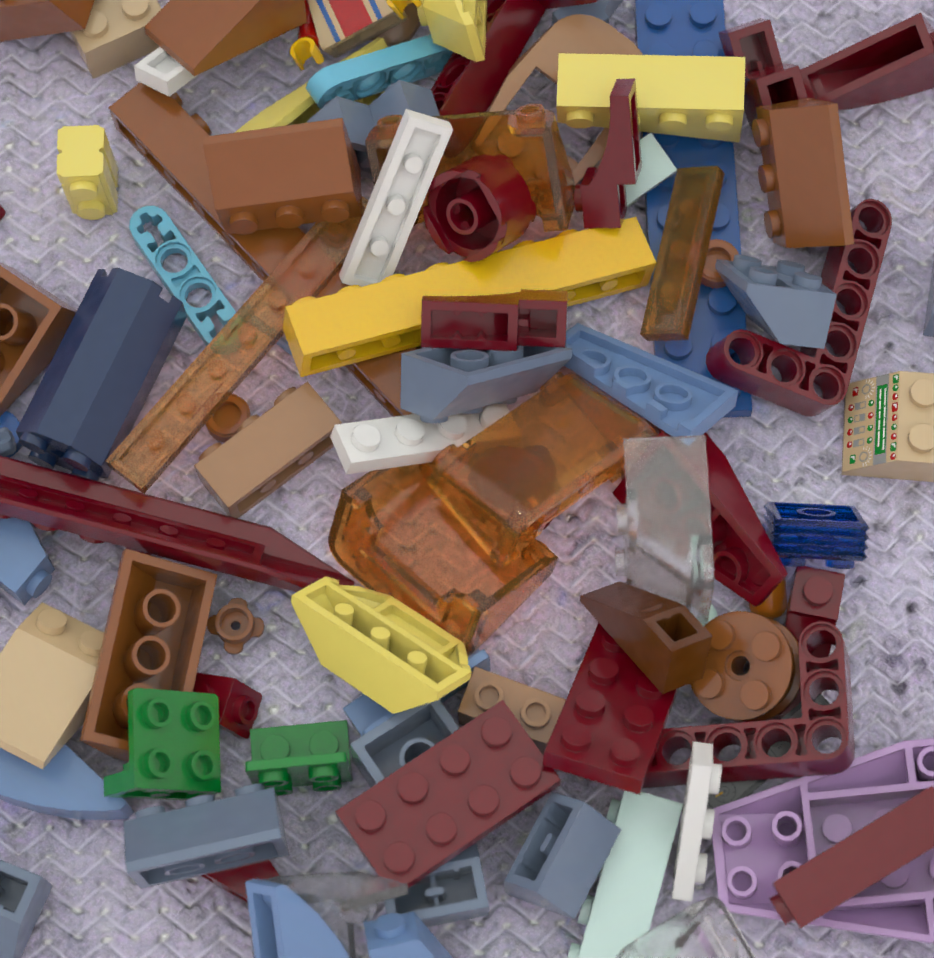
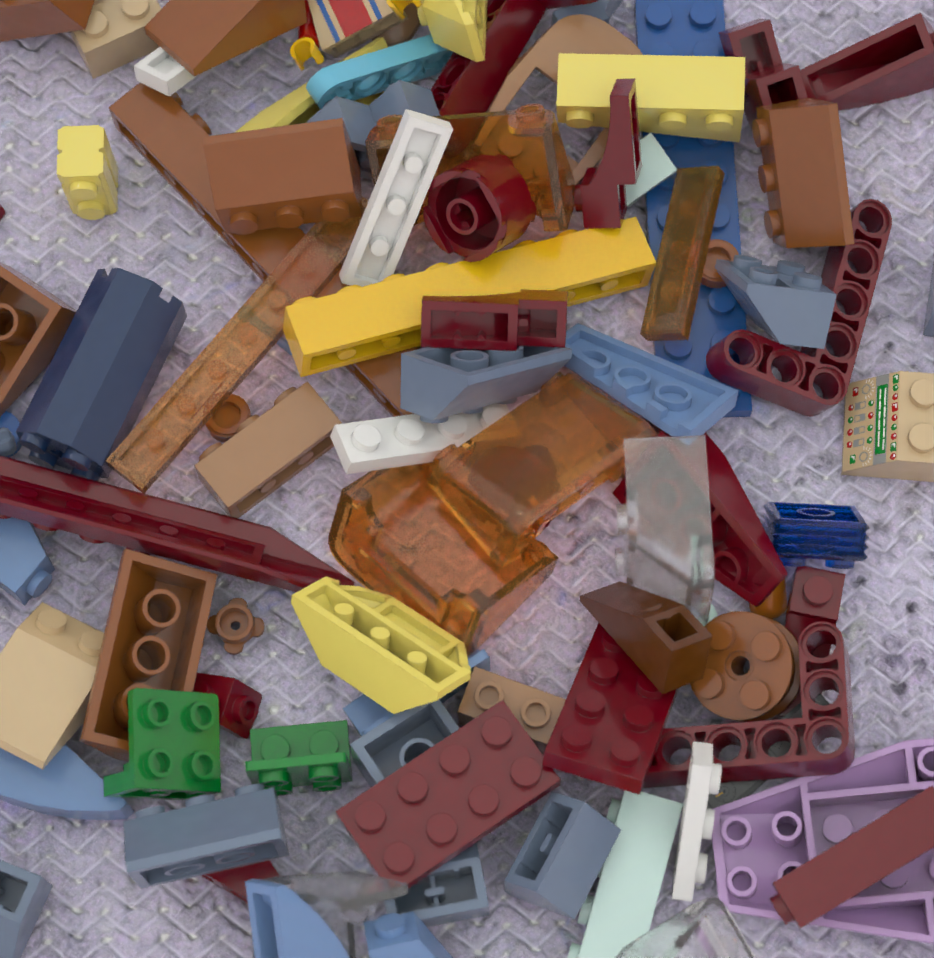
medium azure beam [129,206,245,356] -> none

